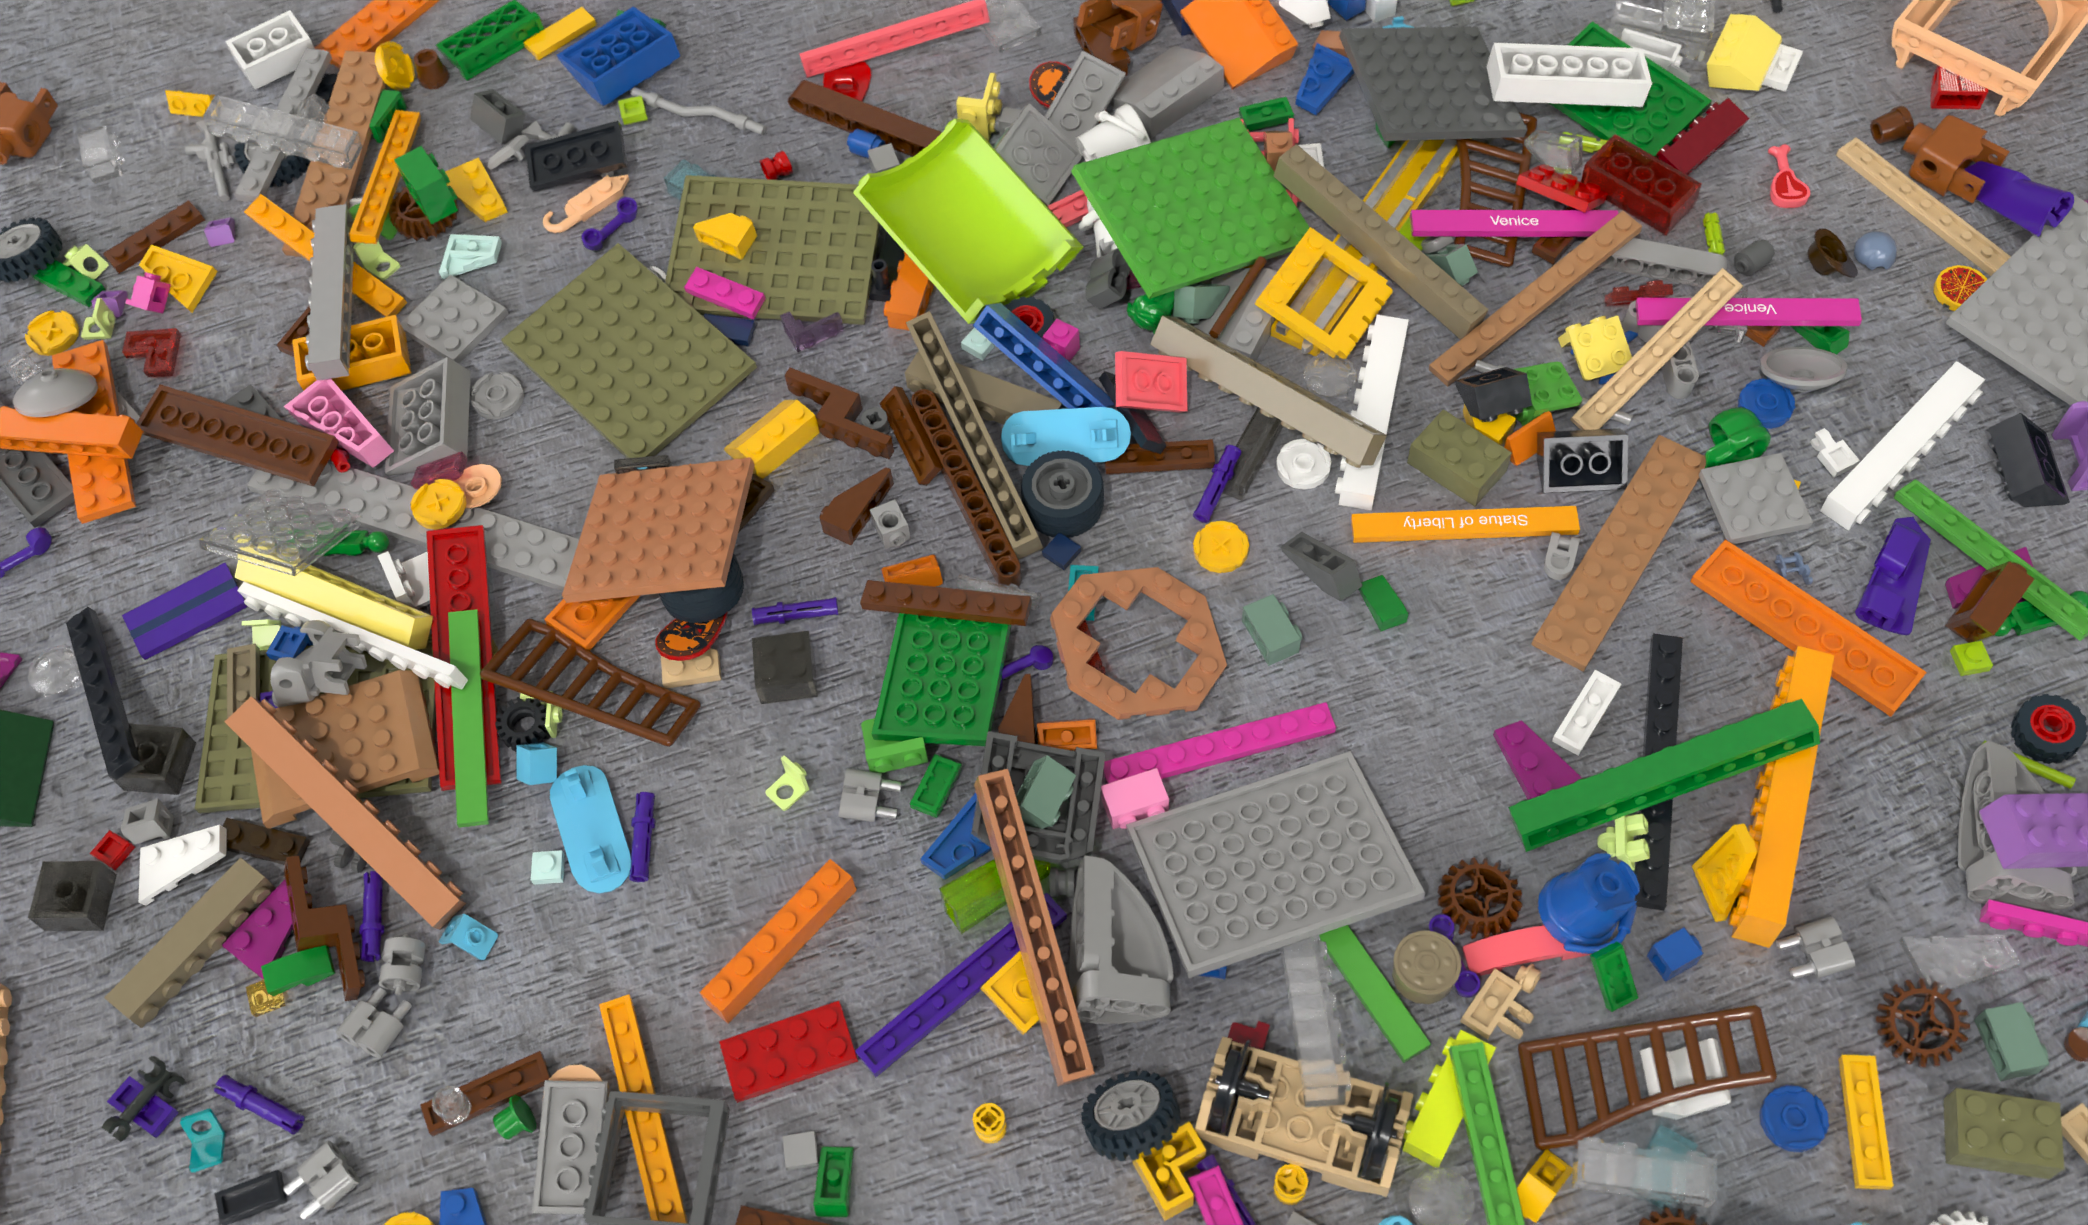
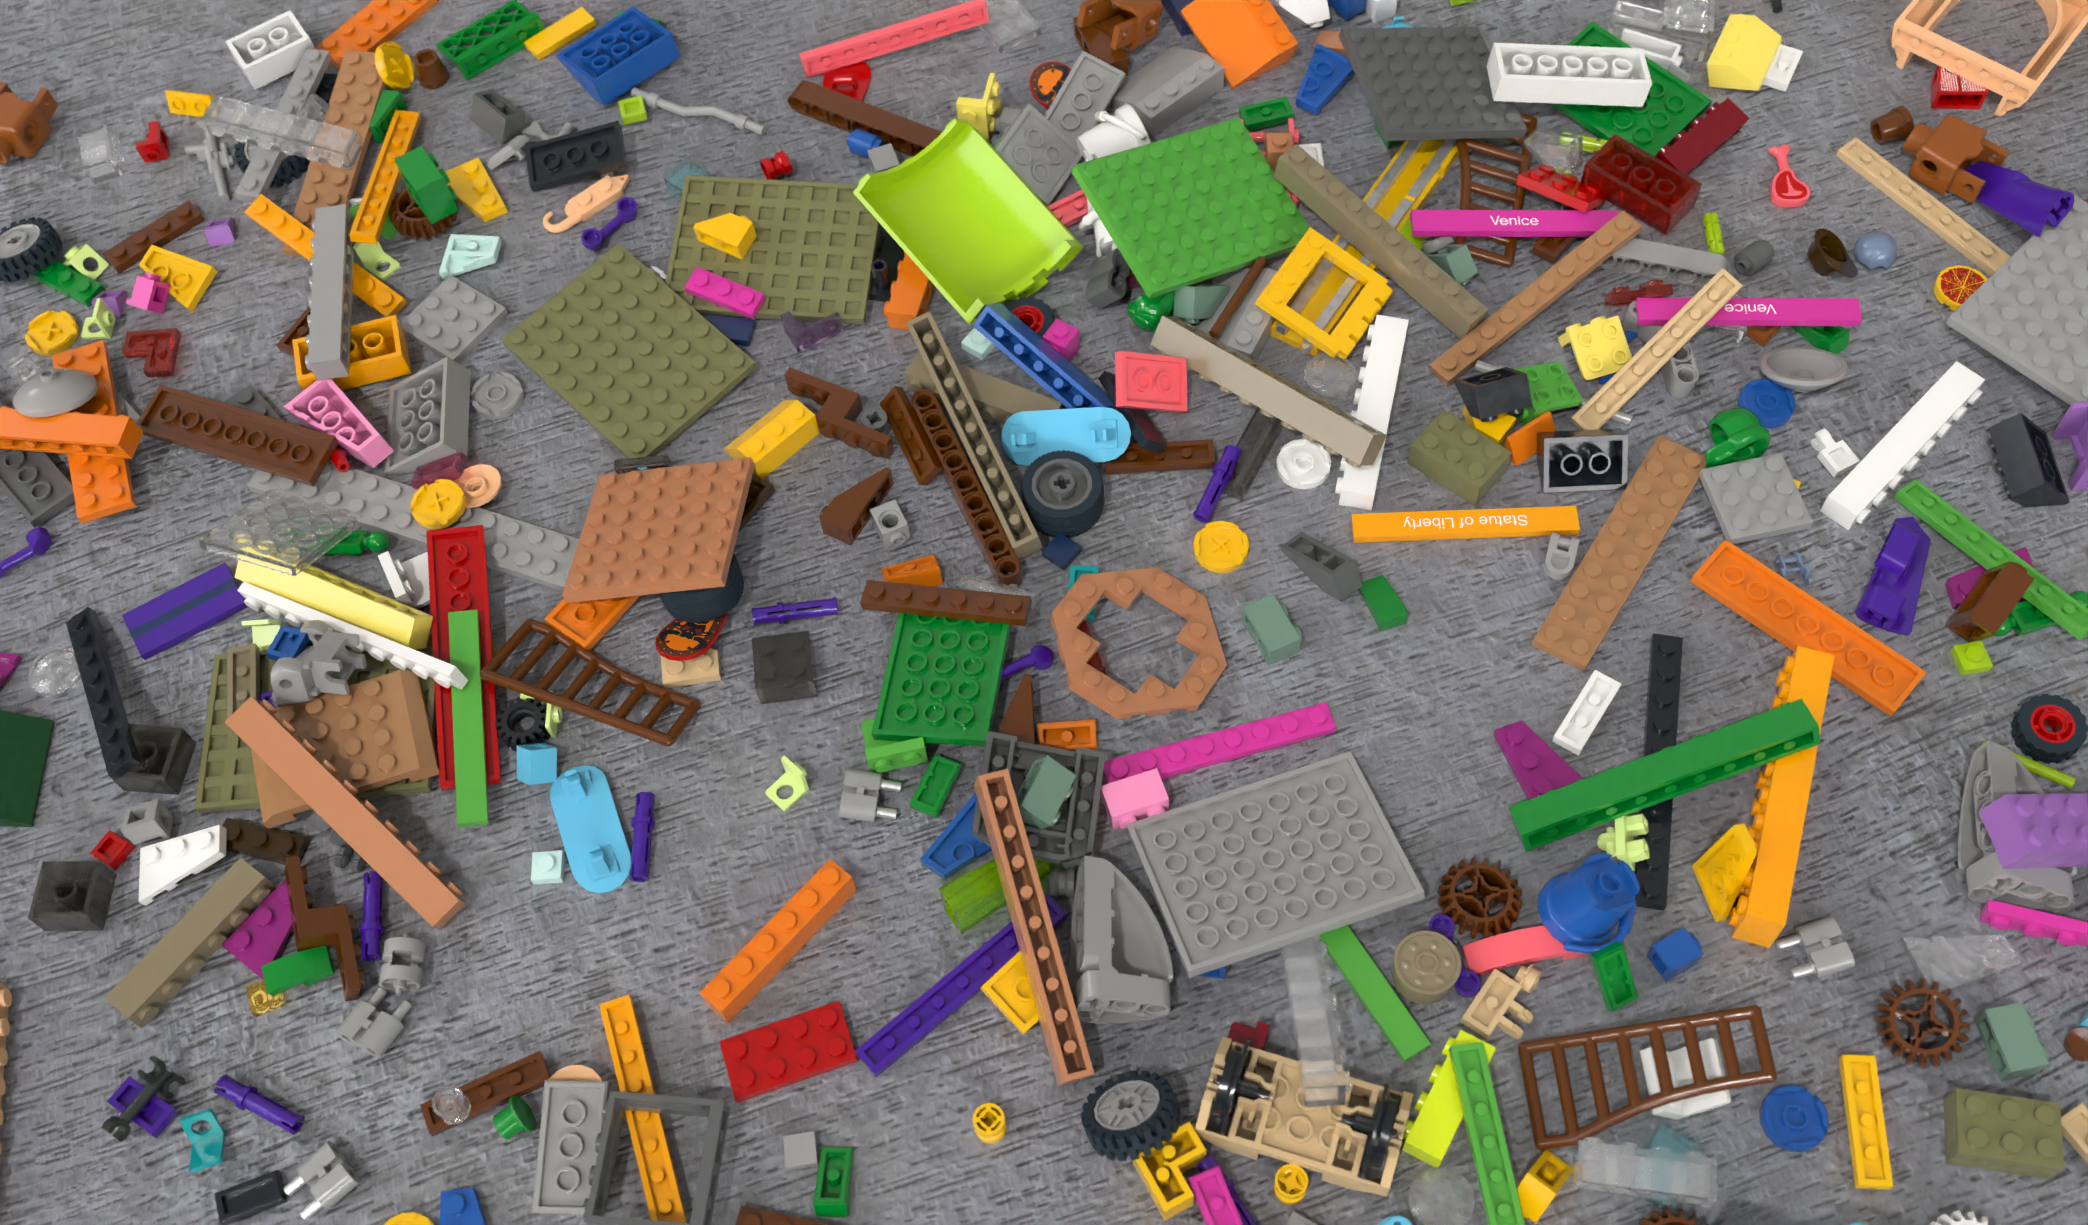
medium azure bracket [439,914,498,960] -> none
none -> red bracket [135,120,169,163]

